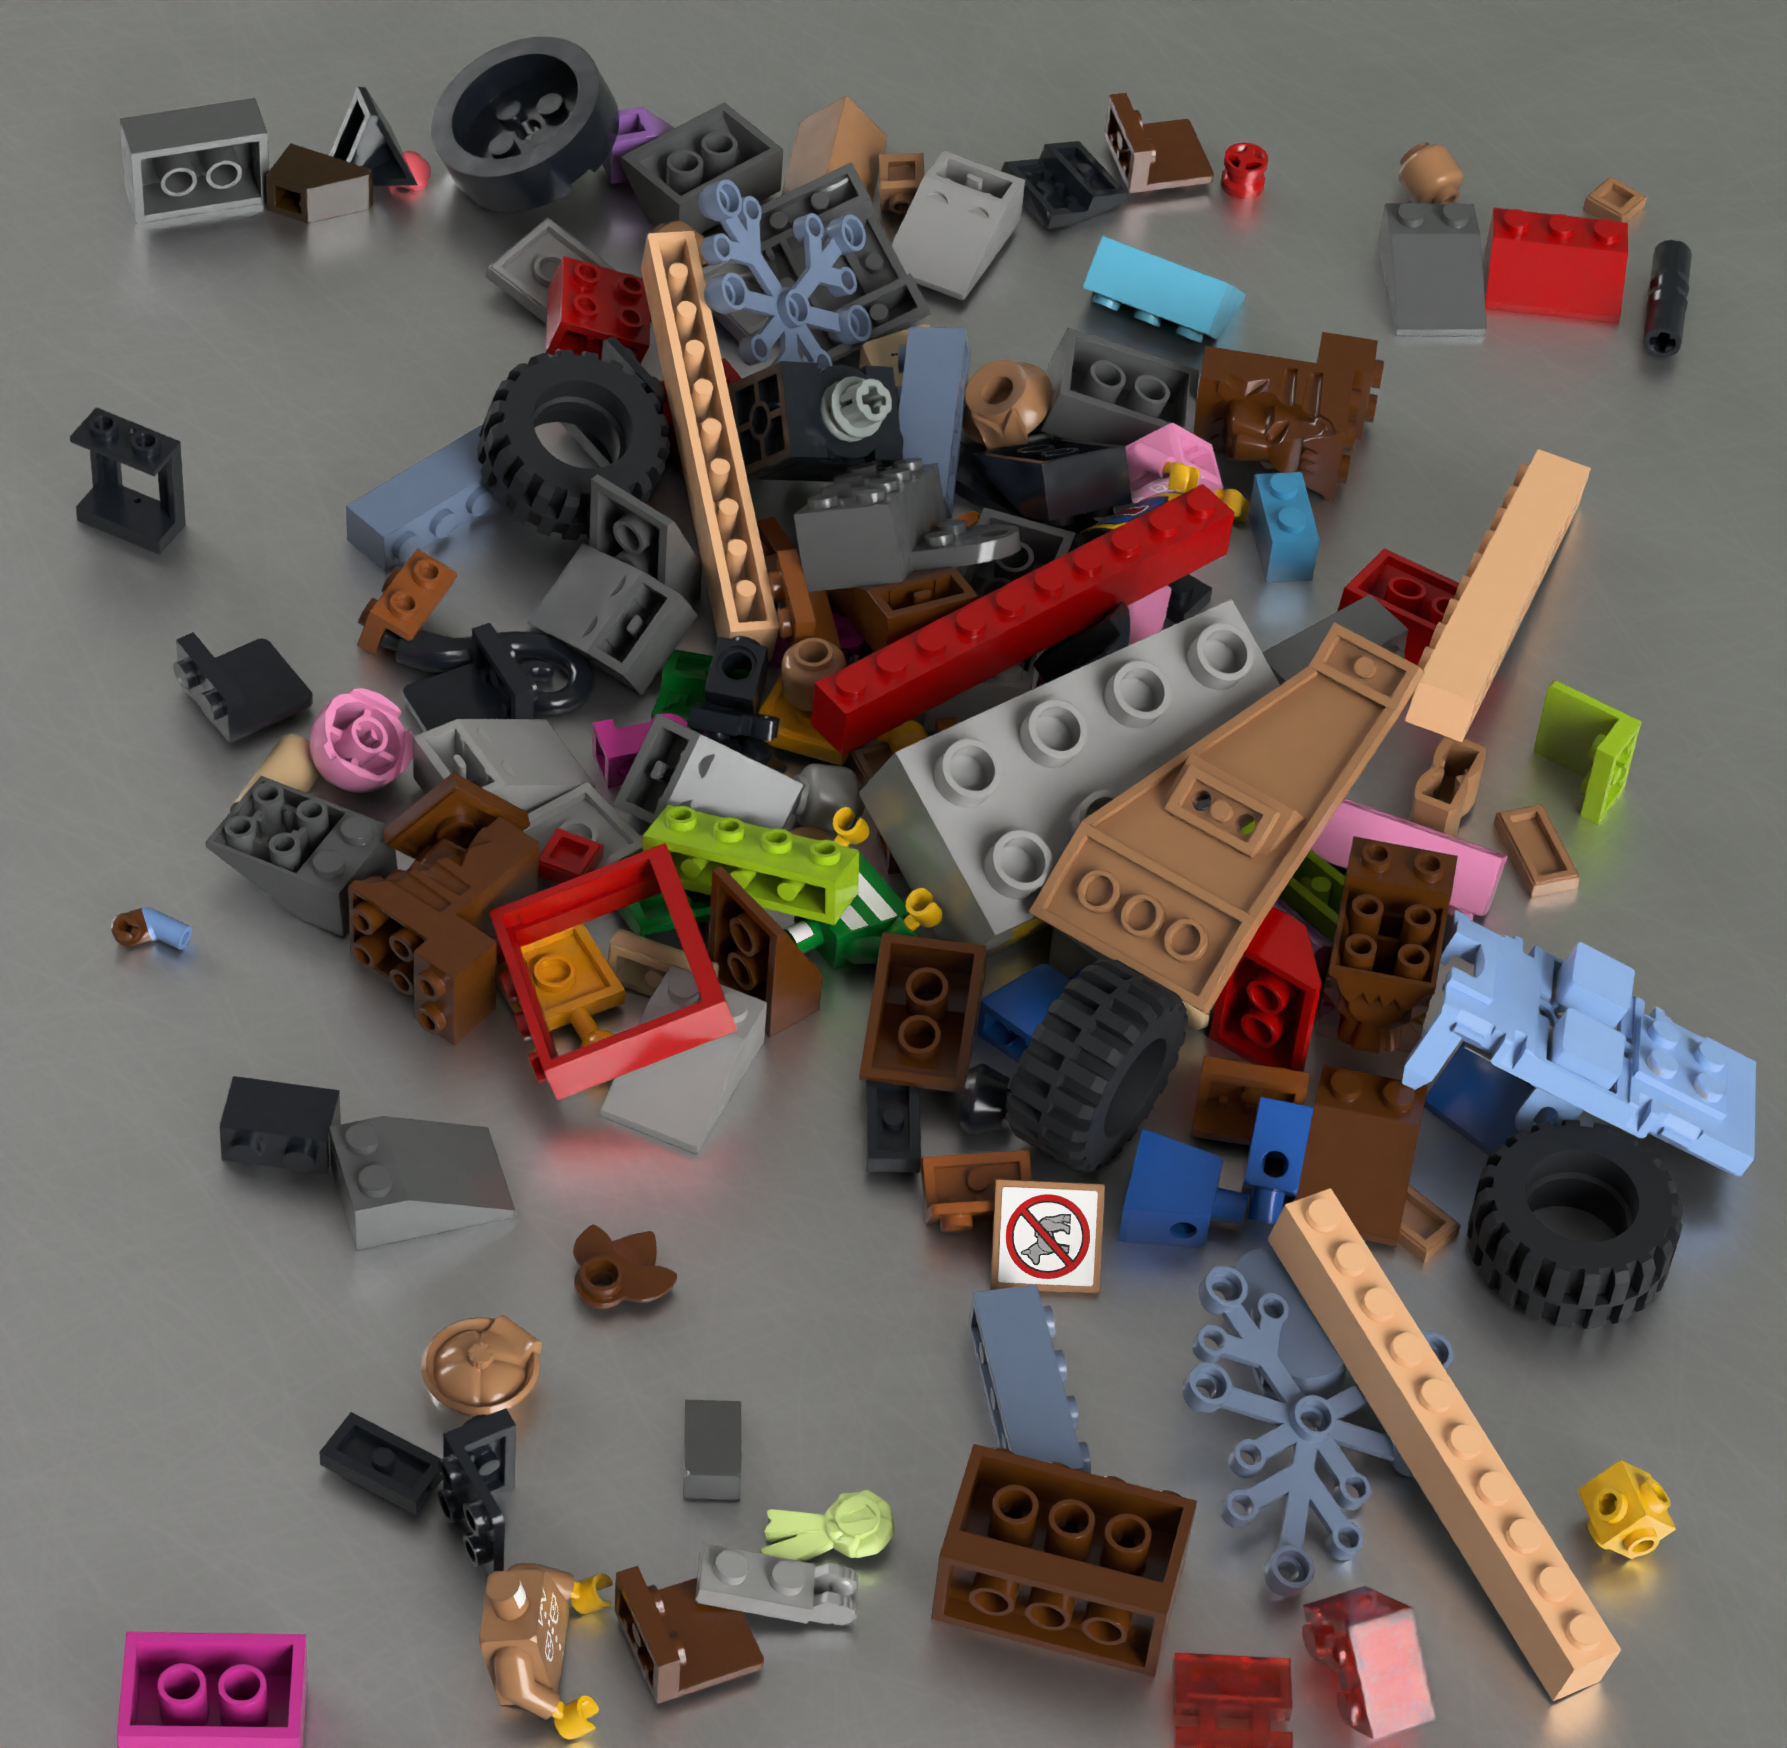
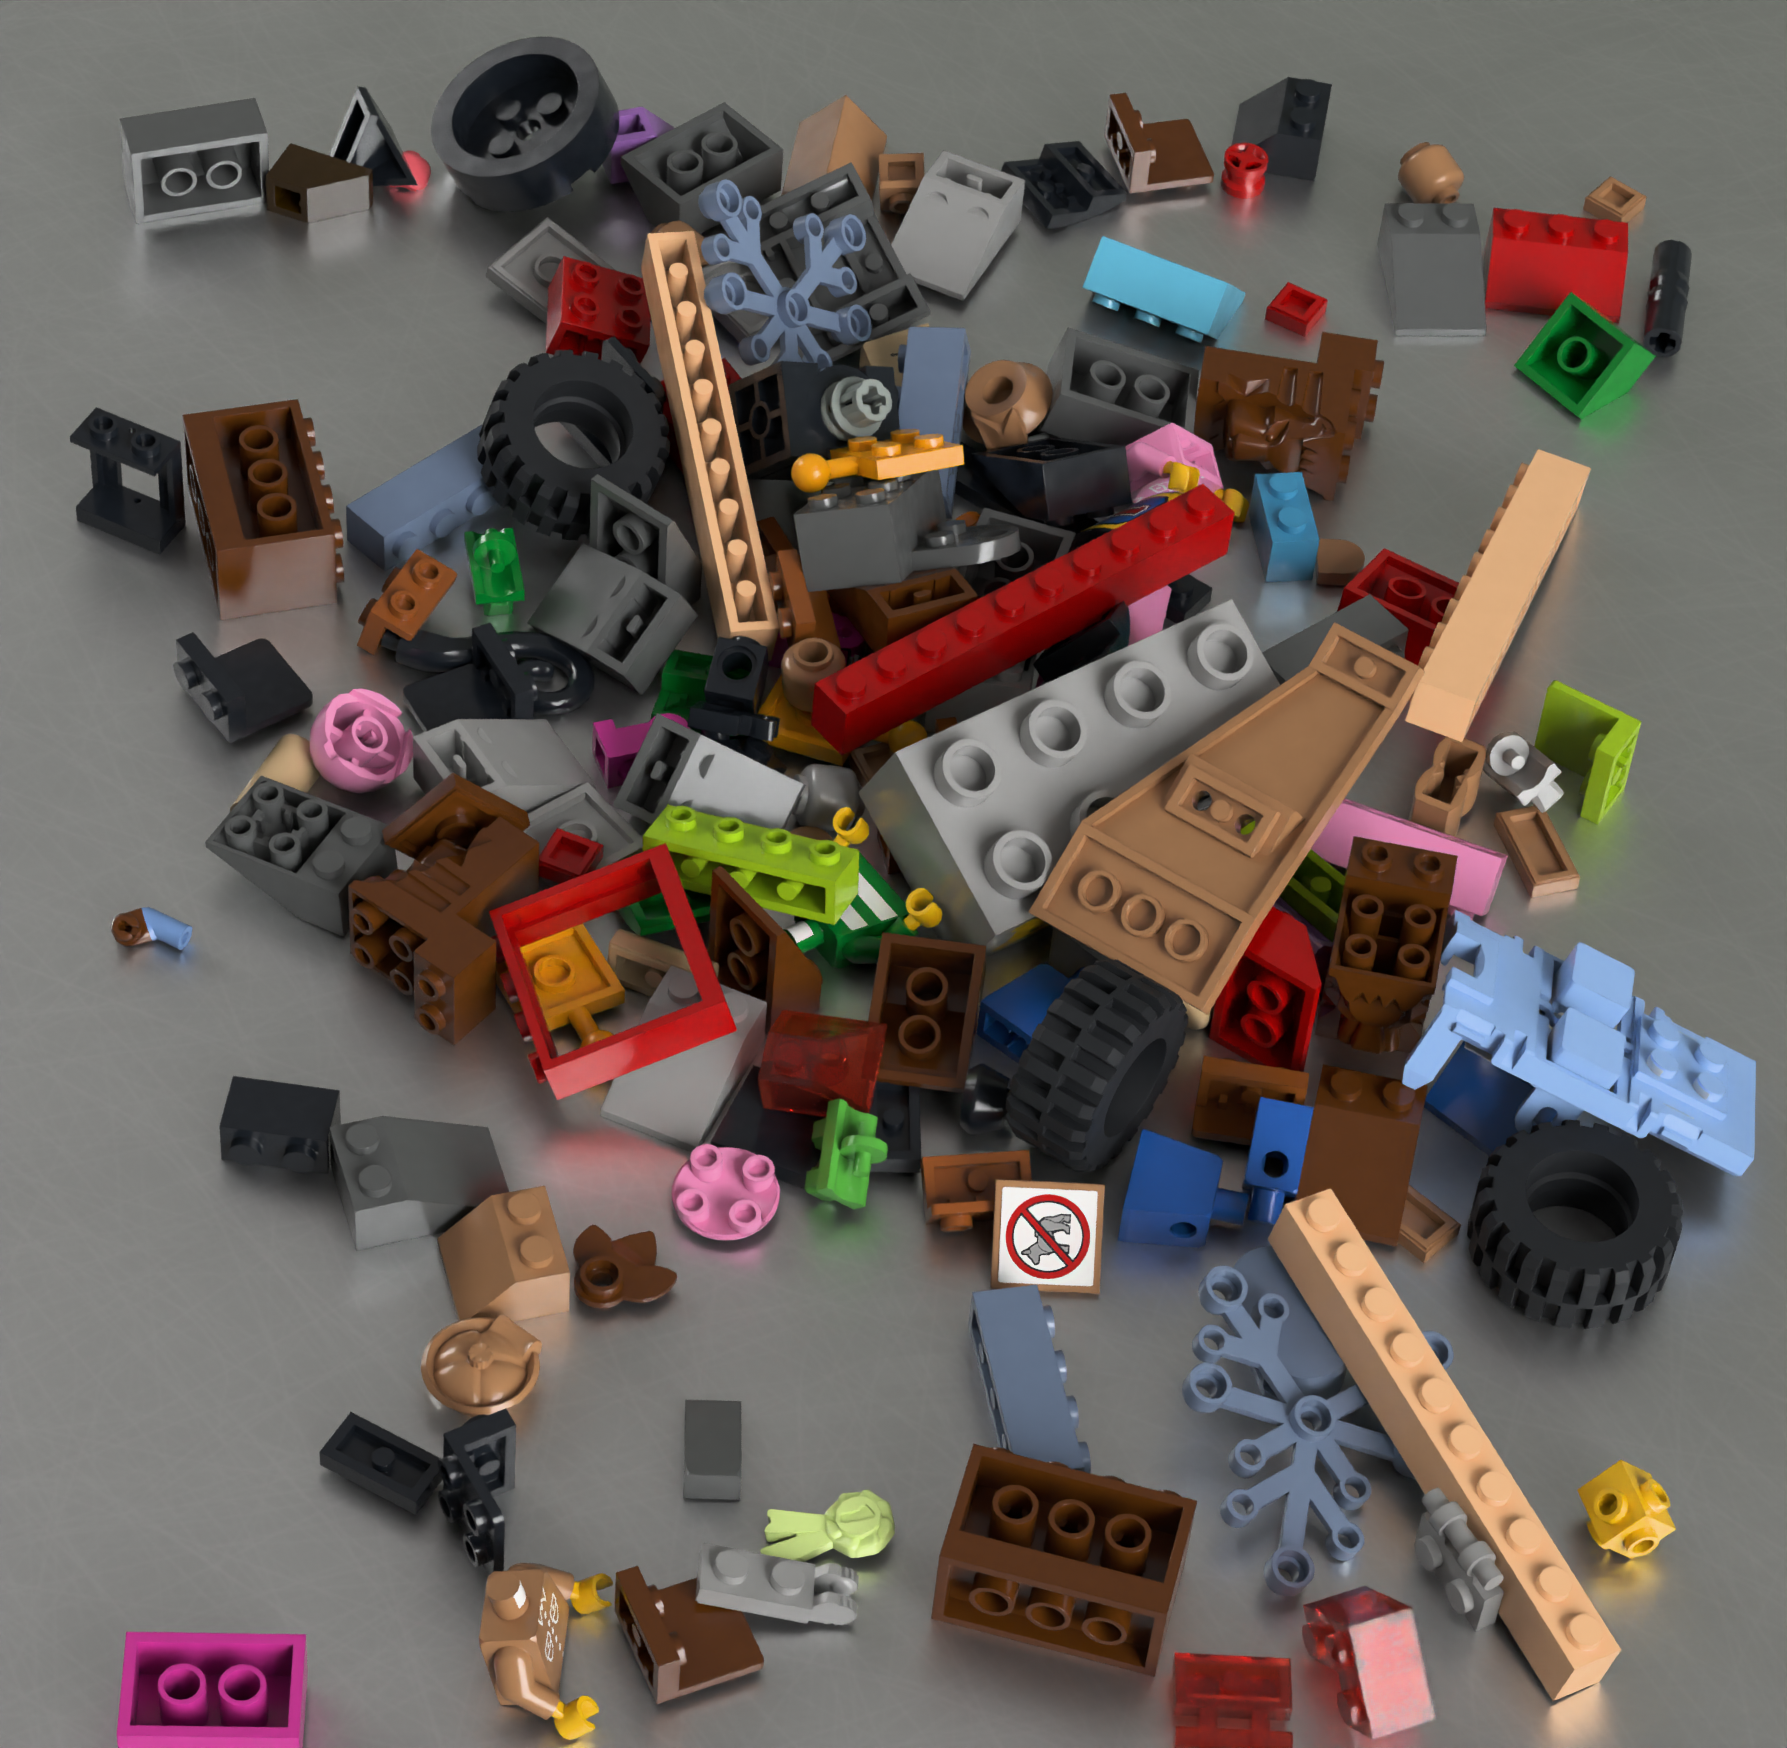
none -> reddish brown brick [182,399,344,620]
none -> medium nougat slope [437,1186,570,1322]
none -> green hips [464,528,525,616]
none -> bright pink dish [672,1144,780,1241]
none -> black tile [711,1065,851,1189]
none -> clear red slope [758,1010,888,1117]
none -> light orange plate [791,429,964,493]
none -> bright green hips [804,1098,888,1210]
none -> black slope [1231,77,1332,181]
none -> red tile [1265,282,1328,337]
none -> medium nougat tile [1315,539,1365,585]
none -> light grey plate [1414,1488,1504,1631]
none -> light grey hips [1483,731,1564,813]
none -> green slope [1514,292,1656,419]

